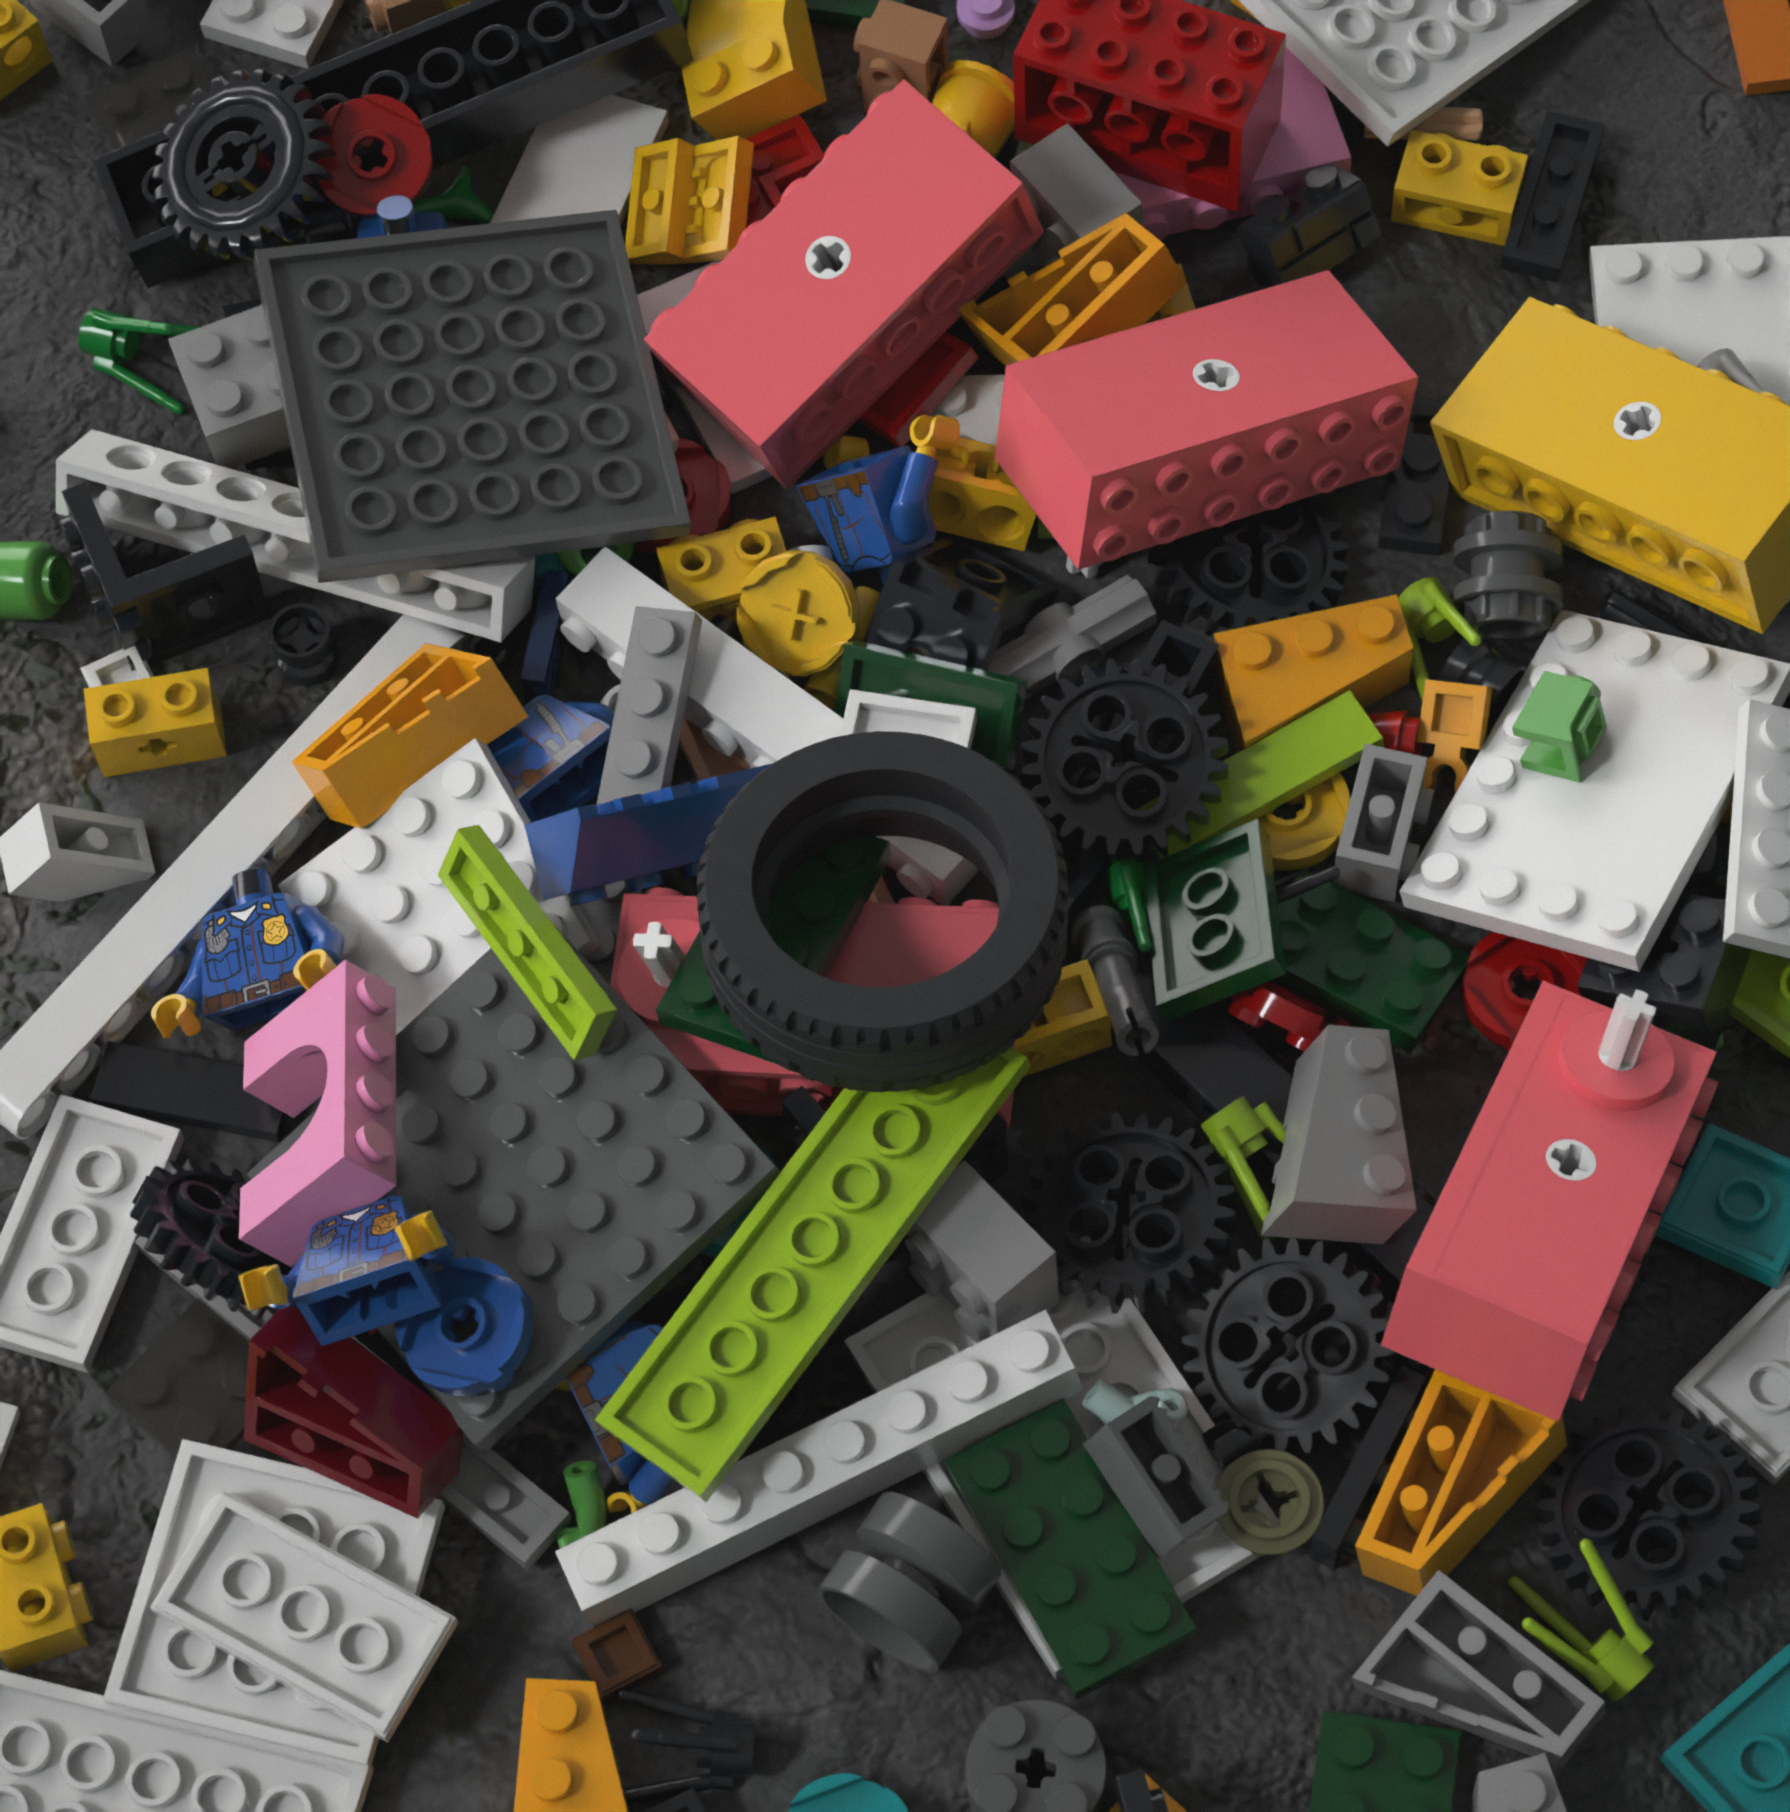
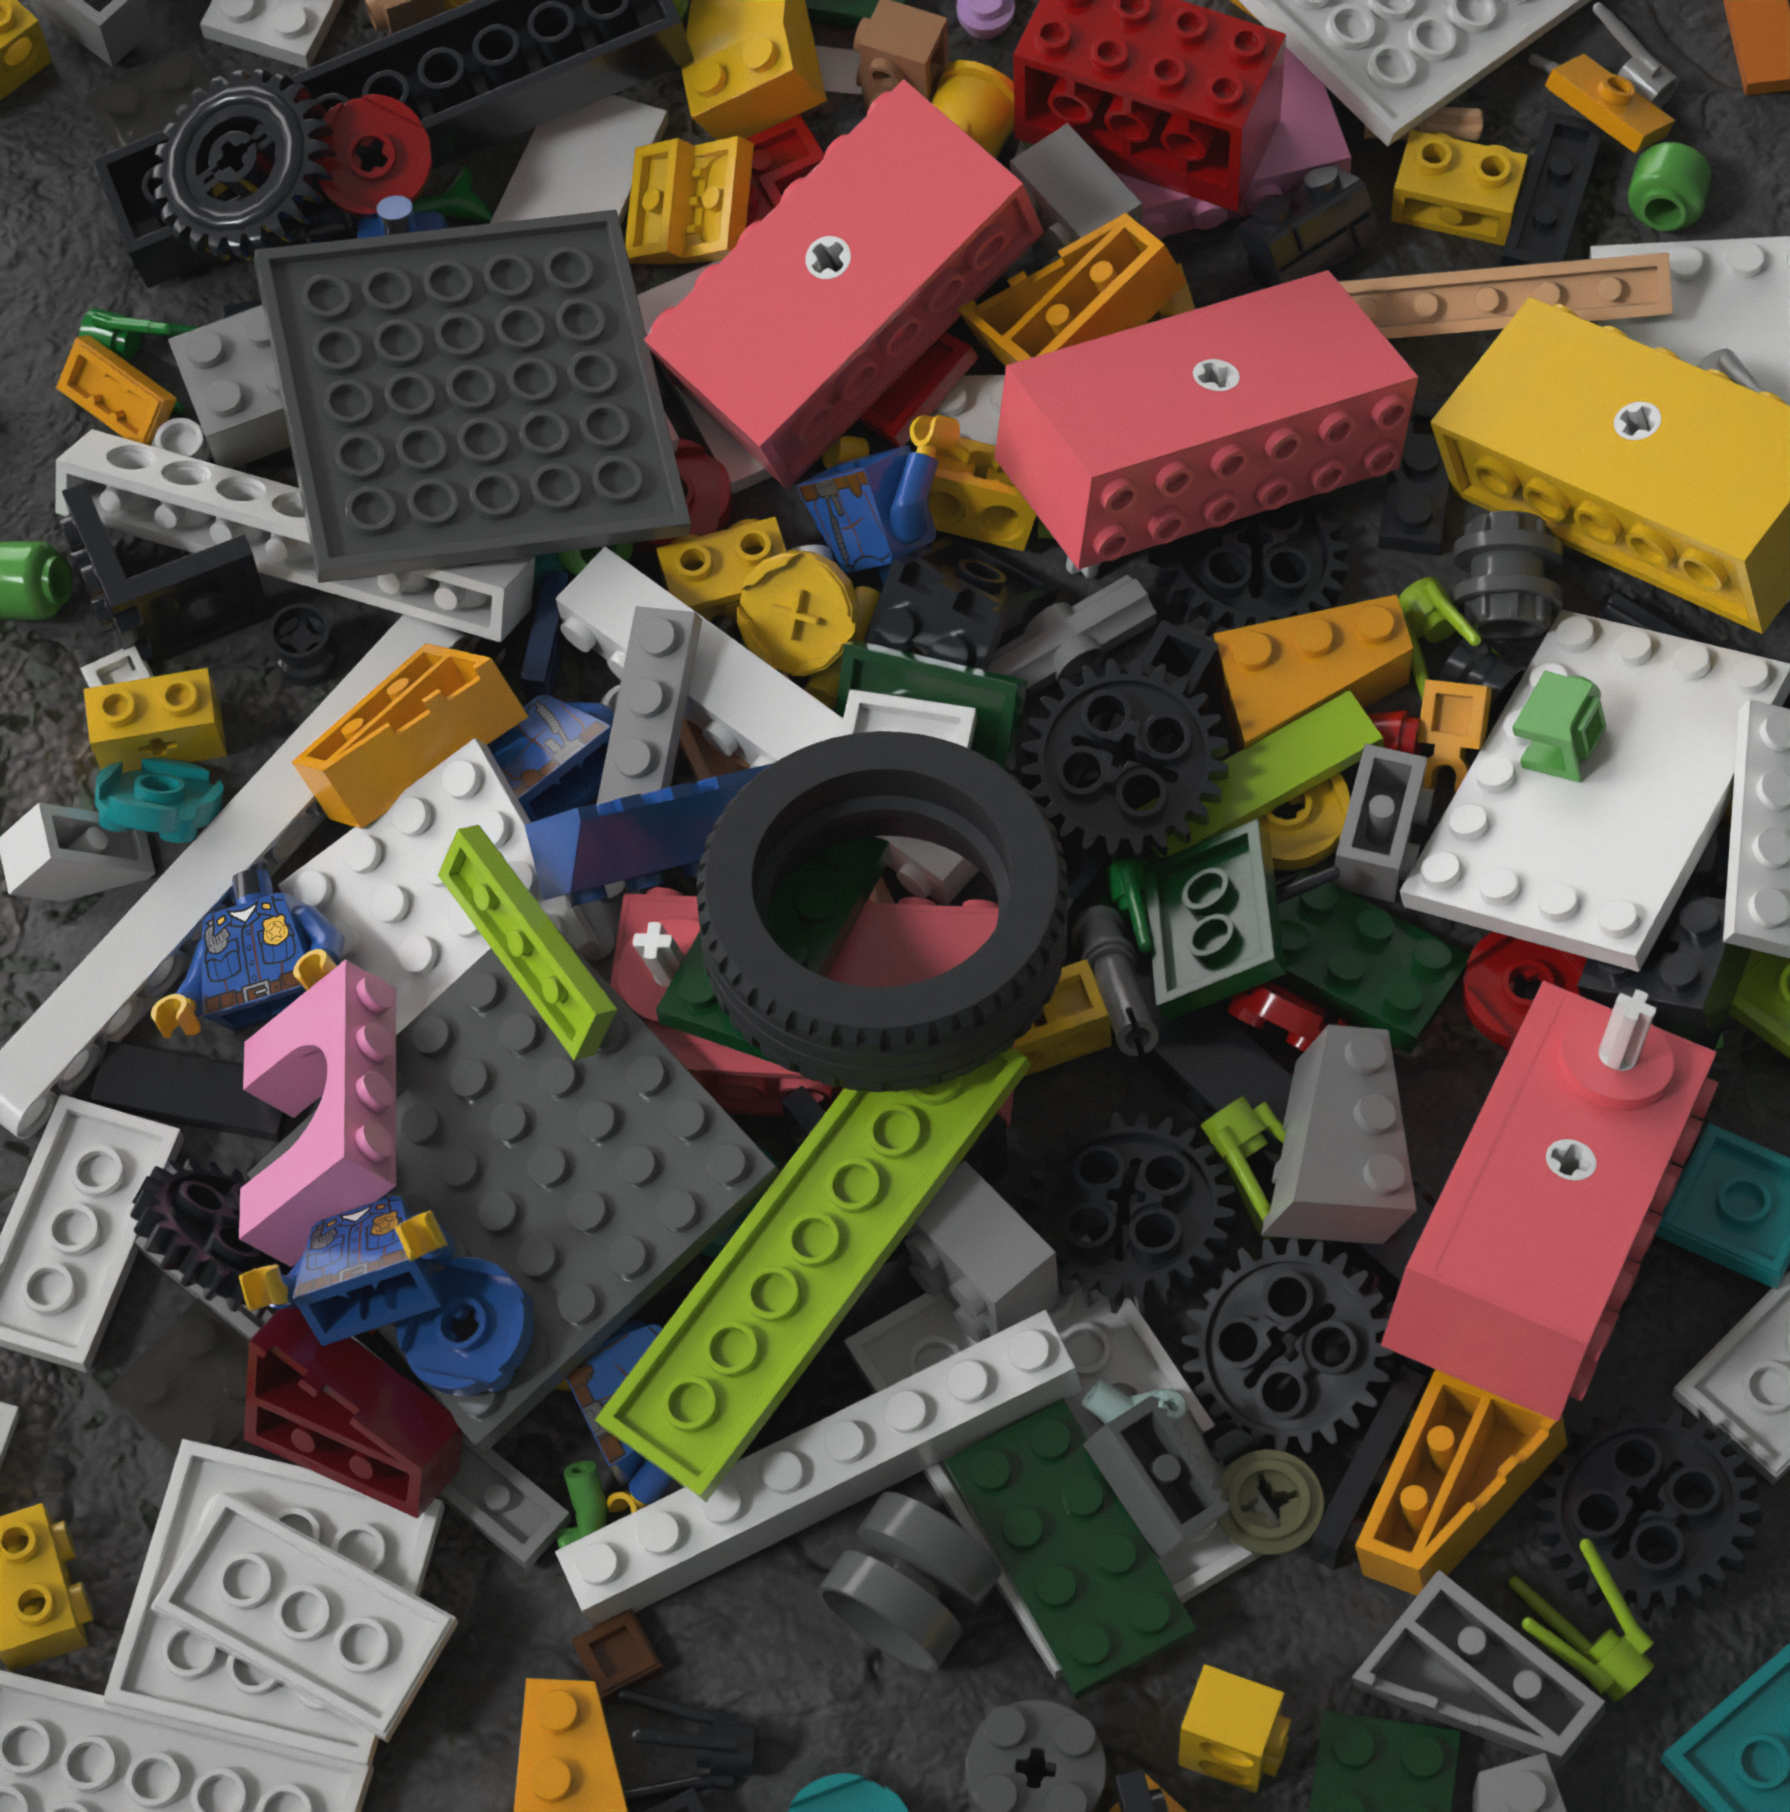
none -> light orange plate [56,335,177,446]
none -> teal plate [95,758,223,843]
none -> white plate [151,418,212,462]
none -> white sticker [815,45,862,95]
none -> yellow brick [1178,1664,1292,1793]
none -> light nougat plate [1338,252,1673,339]
none -> light grey plant [1528,3,1680,109]
none -> light orange plate [1545,54,1675,153]
none -> bright green head [1628,142,1711,232]

